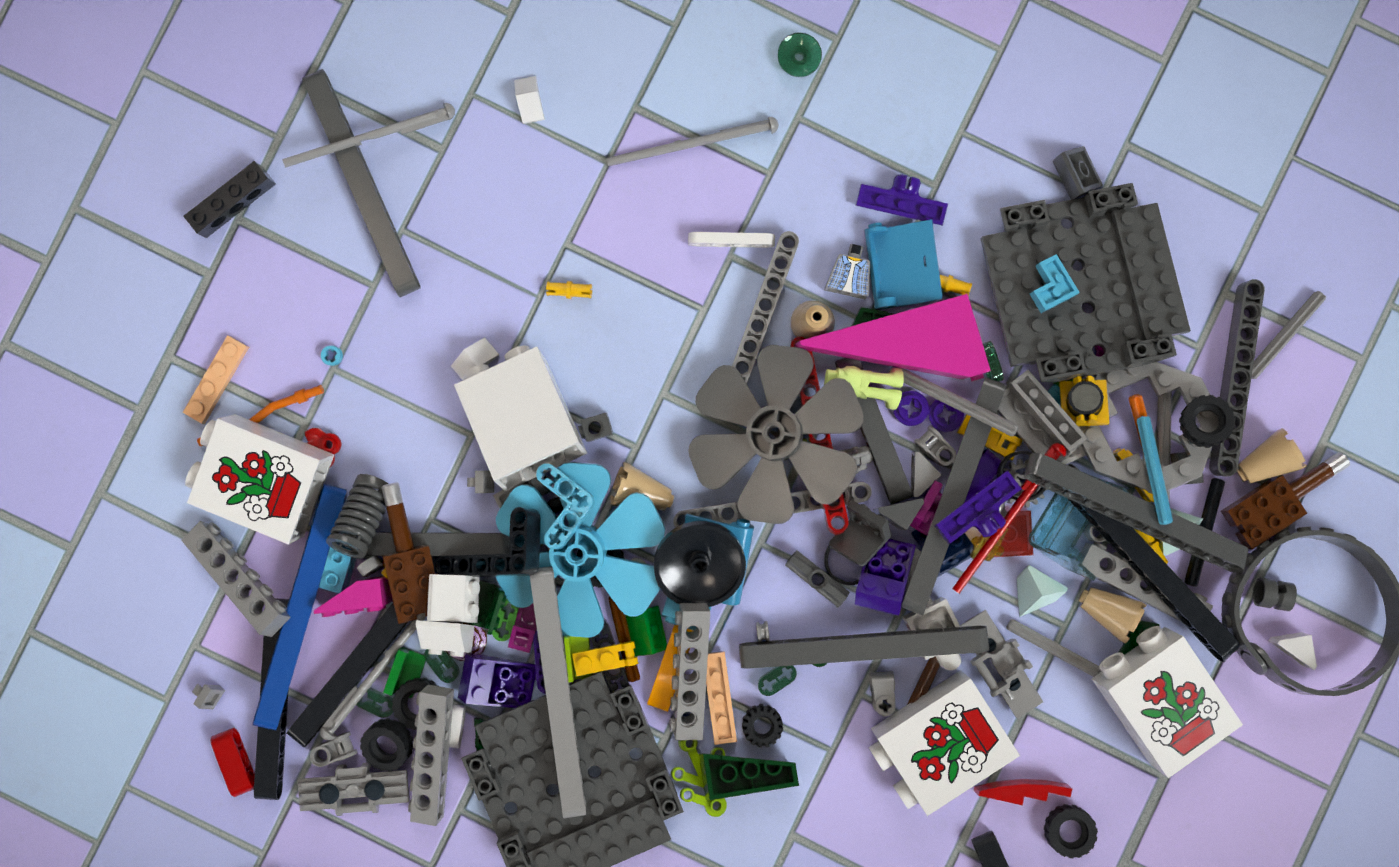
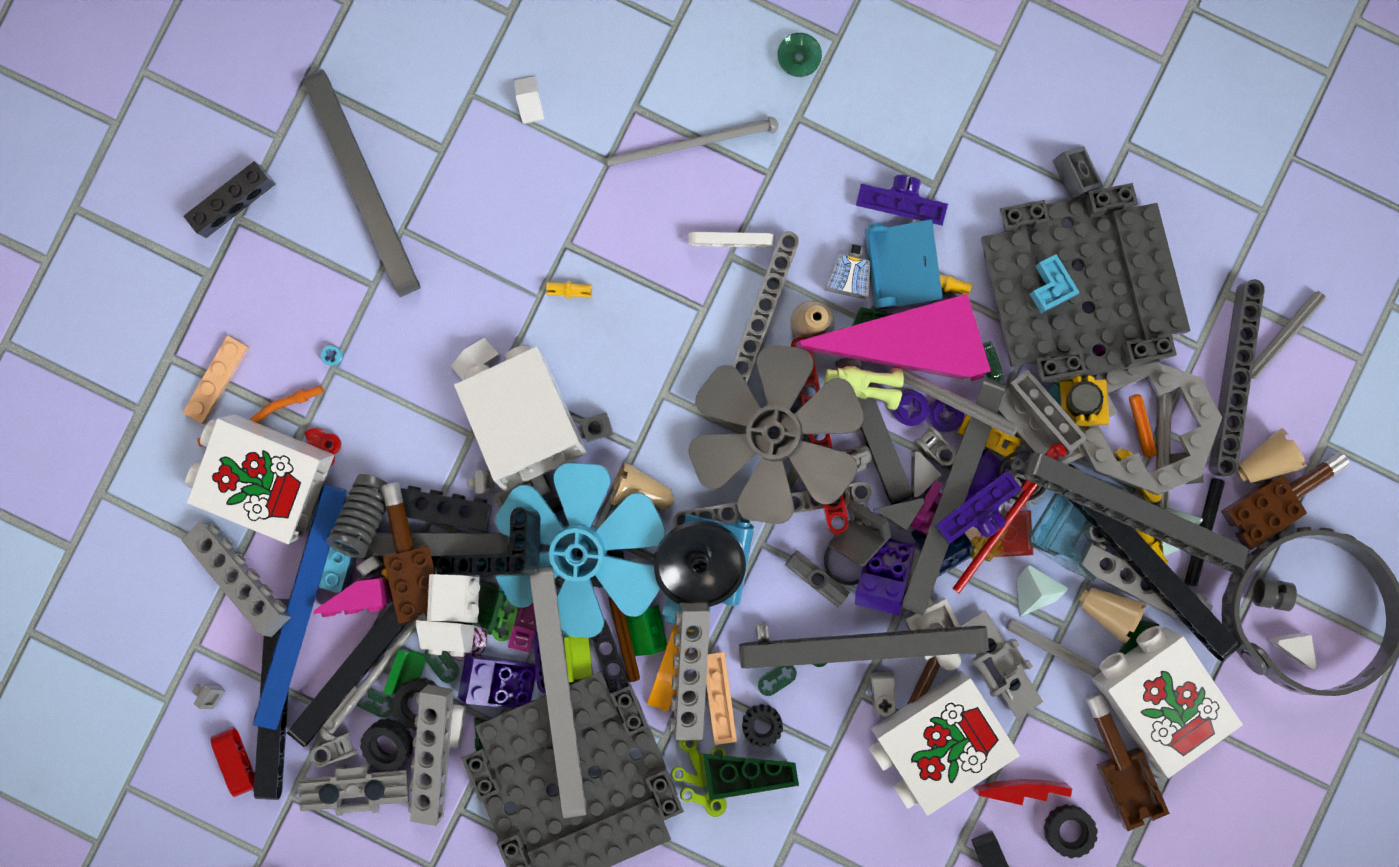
light grey bar [282,103,455,168] -> none
medium azure beam [536,463,595,549] -> none
yellow plate [572,641,639,676] -> none
medium azure axle [1137,416,1173,525] -> none
black tyre [1179,395,1236,448] -> none
none -> black brick [400,485,492,533]
none -> reddish brown piece [1086,692,1170,831]

